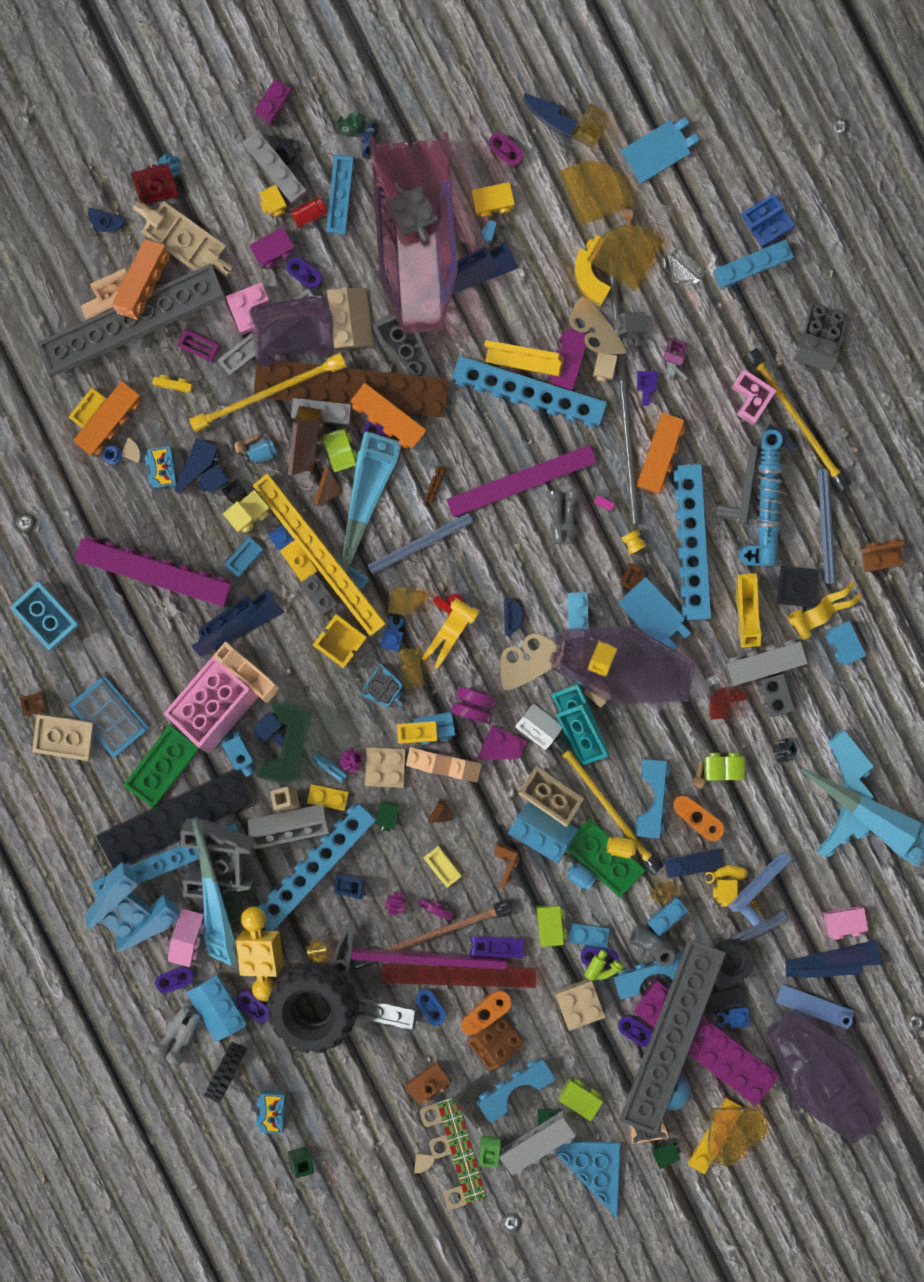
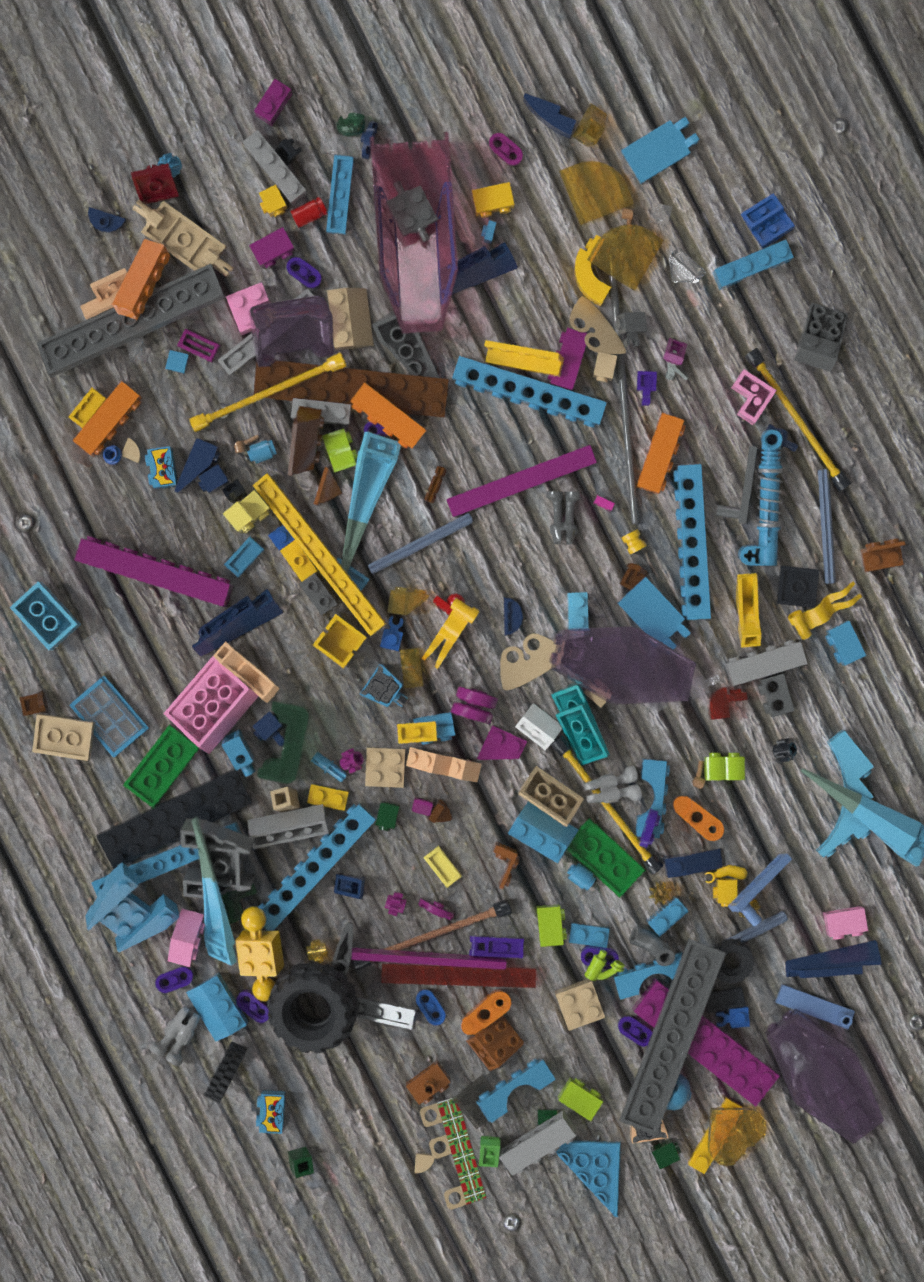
yellow plate [152,375,194,394] -> none
yellow brick [588,642,617,677] -> none
yellow brick [607,836,636,858] -> none
none -> dark azure tile [165,350,189,374]
none -> magenta slope [412,798,433,816]
none -> light grey piece [584,765,642,803]
none -> dark purple plate [639,809,661,848]

